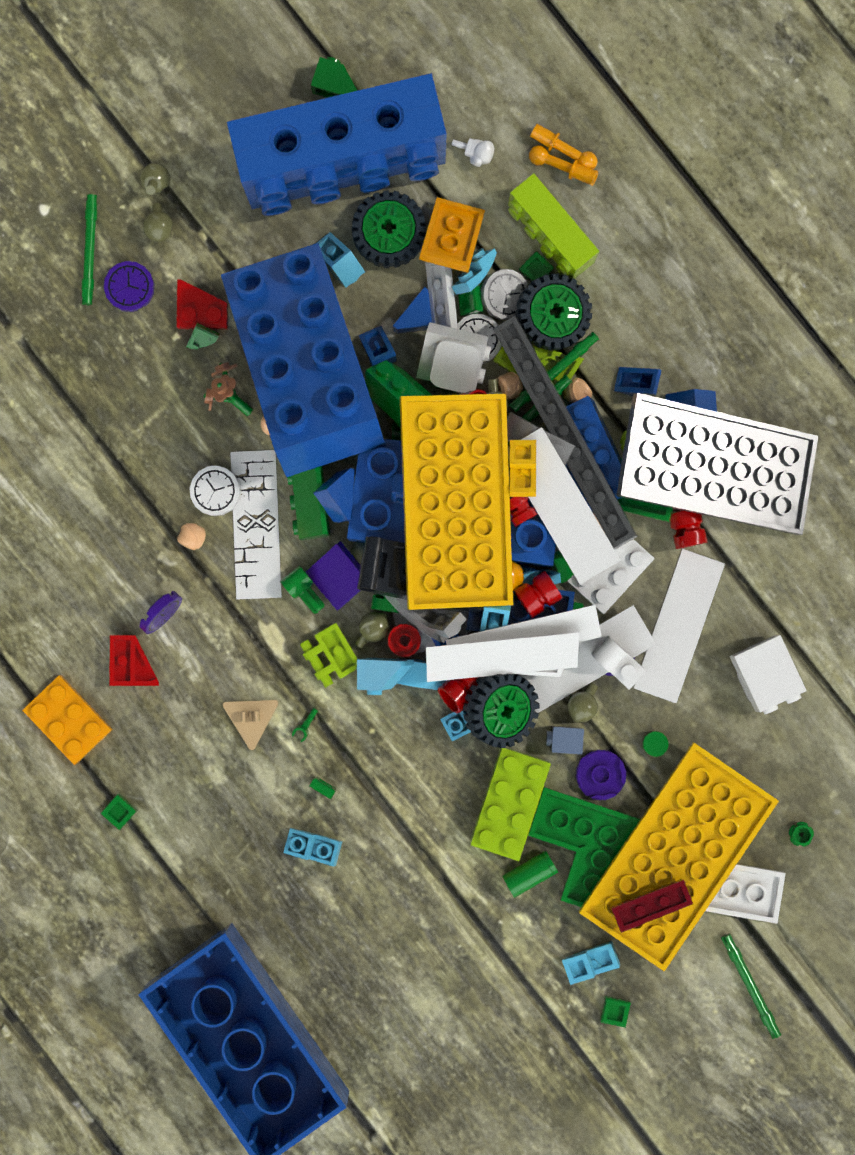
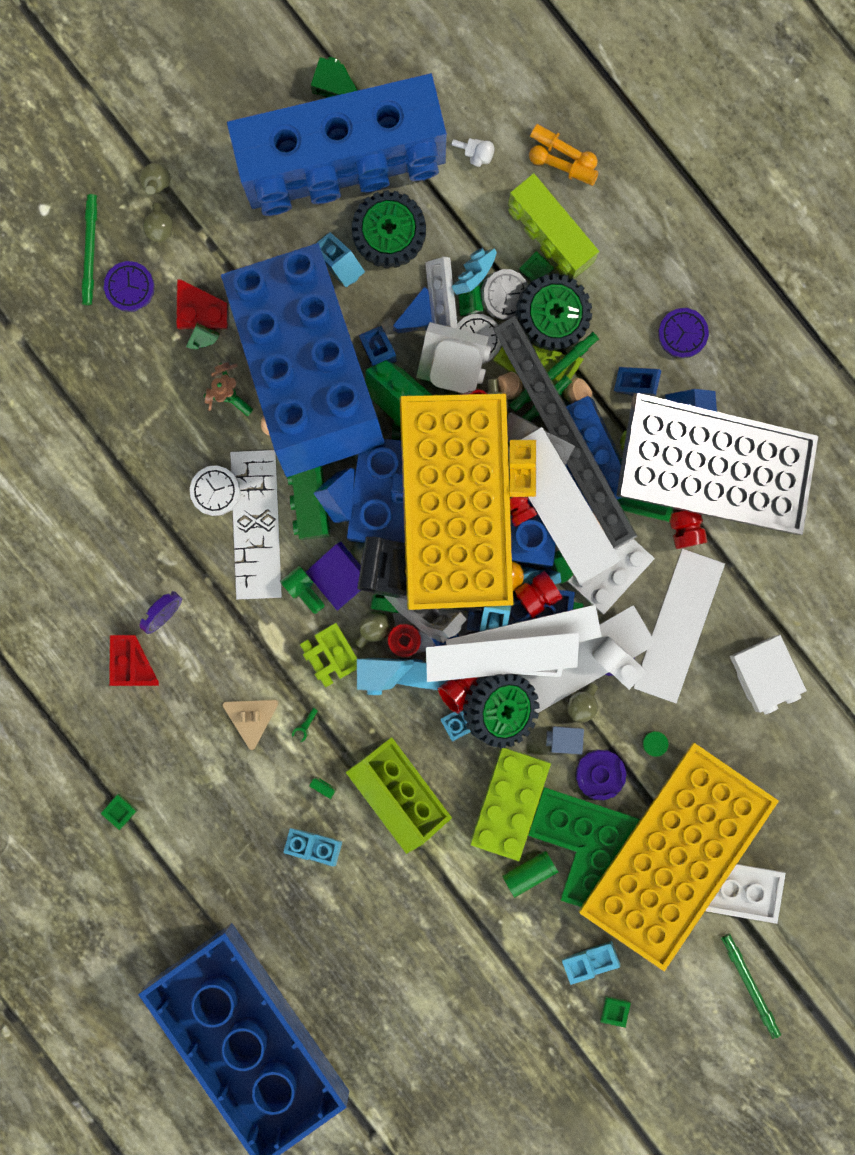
light orange plate [22,675,113,765] -> none
light nougat piece [177,523,206,550] -> none
light orange plate [419,197,485,273] -> none
dark red plate [611,879,693,933] -> none
green plate [789,822,814,847] -> none
none -> lime slope [346,737,452,854]
none -> dark purple tile [658,308,709,358]

